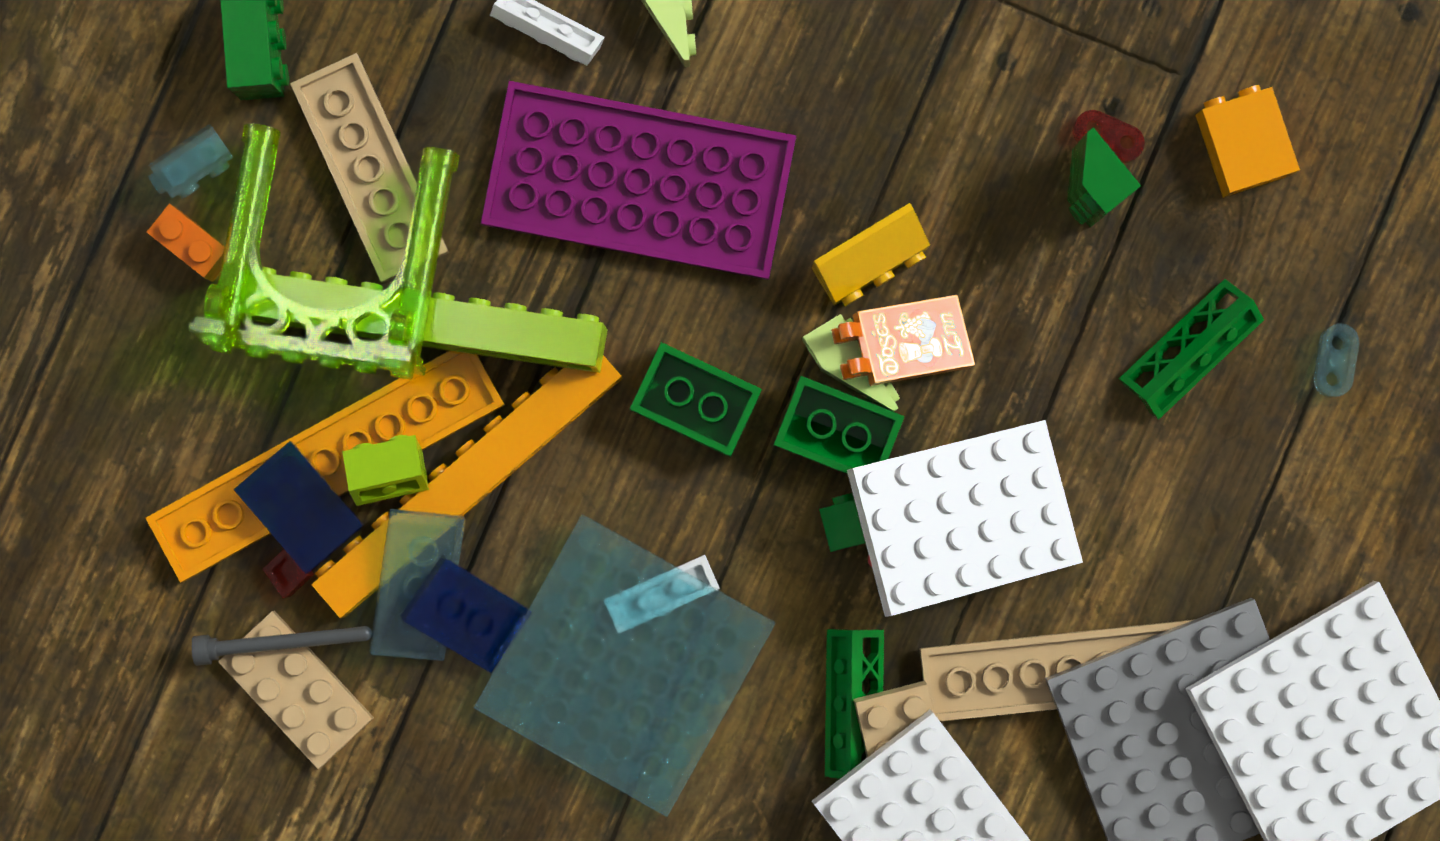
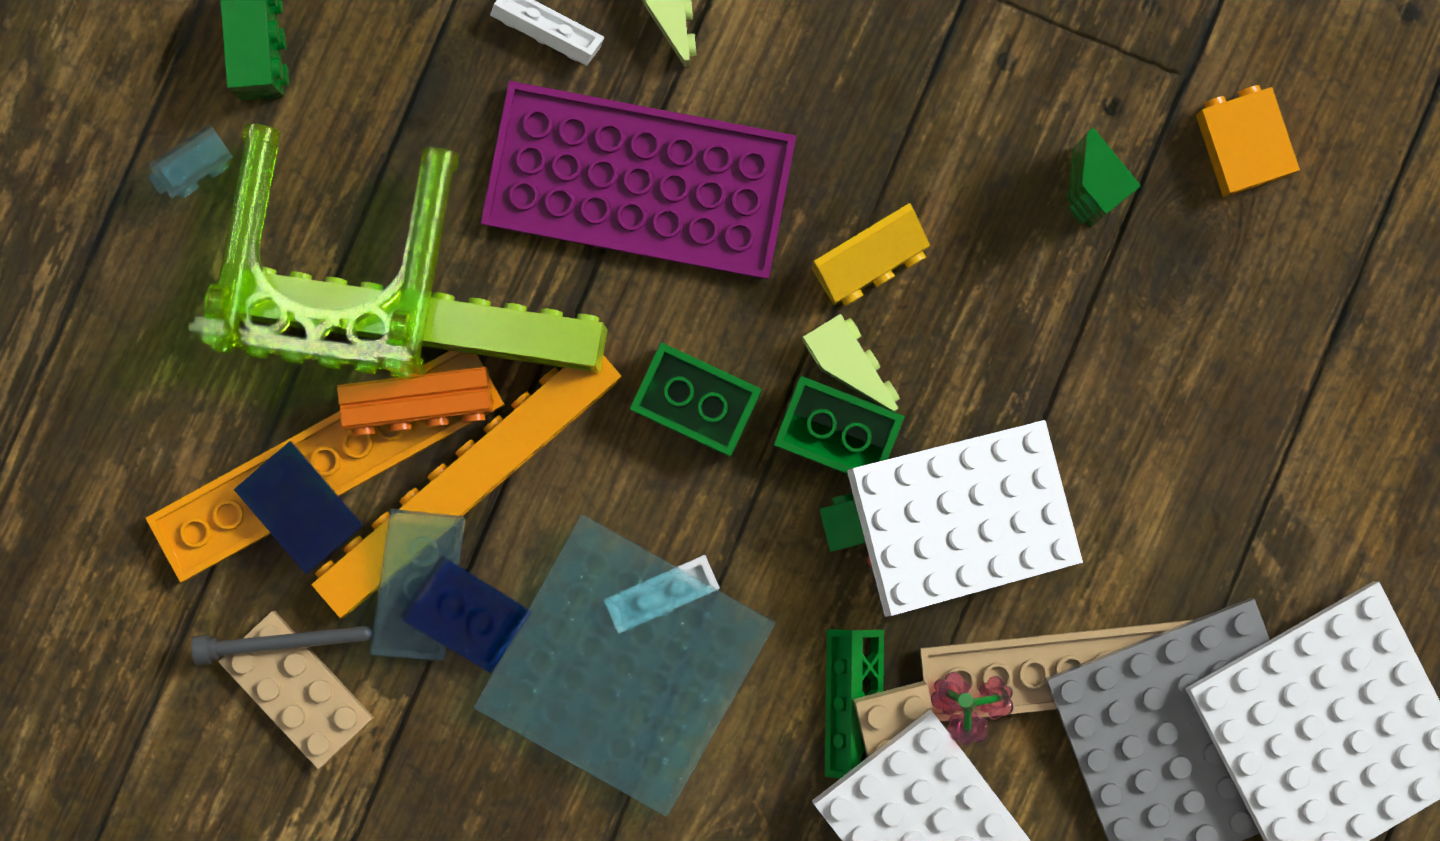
orange brick [147,203,235,282] -> none
clear red plate [263,545,314,598] -> none
tan plate [290,53,449,283] -> none
lime brick [342,435,429,506] -> none
tile [831,295,975,386] -> none
clear red plate [1073,110,1145,163] -> none
green fence [1119,279,1264,420] -> none
clear light blue plate [1314,324,1359,397] -> none
none -> orange brick [337,367,493,436]
none -> clear pink plant [931,672,1013,745]

